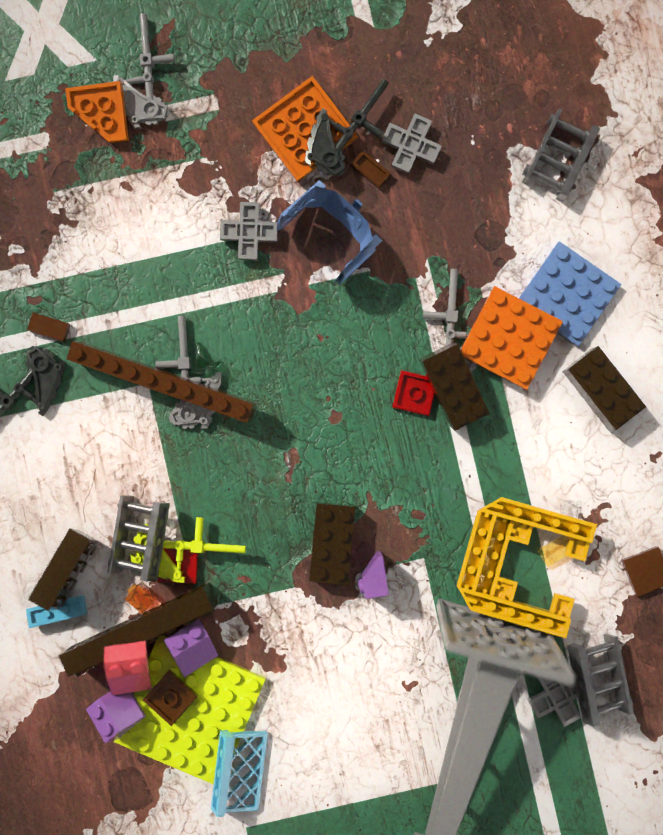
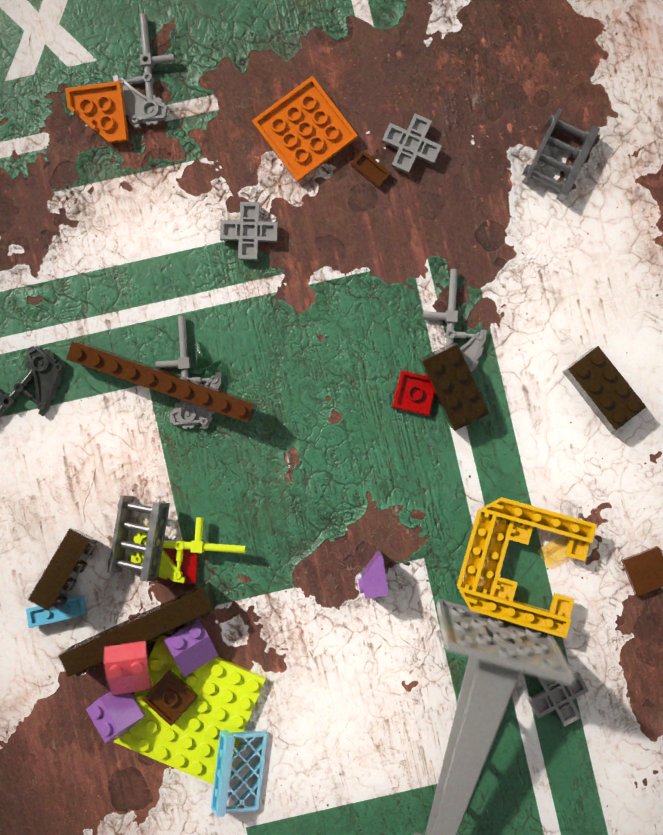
reddish brown tile [27,312,71,342] -> none
clear orange brick [125,582,158,615] -> none
medium blue animal [277,180,382,285] -> none
pearl dark grey bar [305,79,389,177] -> none
dark brown brick [309,502,355,585] -> none
orange plate [460,286,563,390] -> none
medium blue plate [519,241,622,347] -> none
flat silver fence [567,634,634,727] -> none

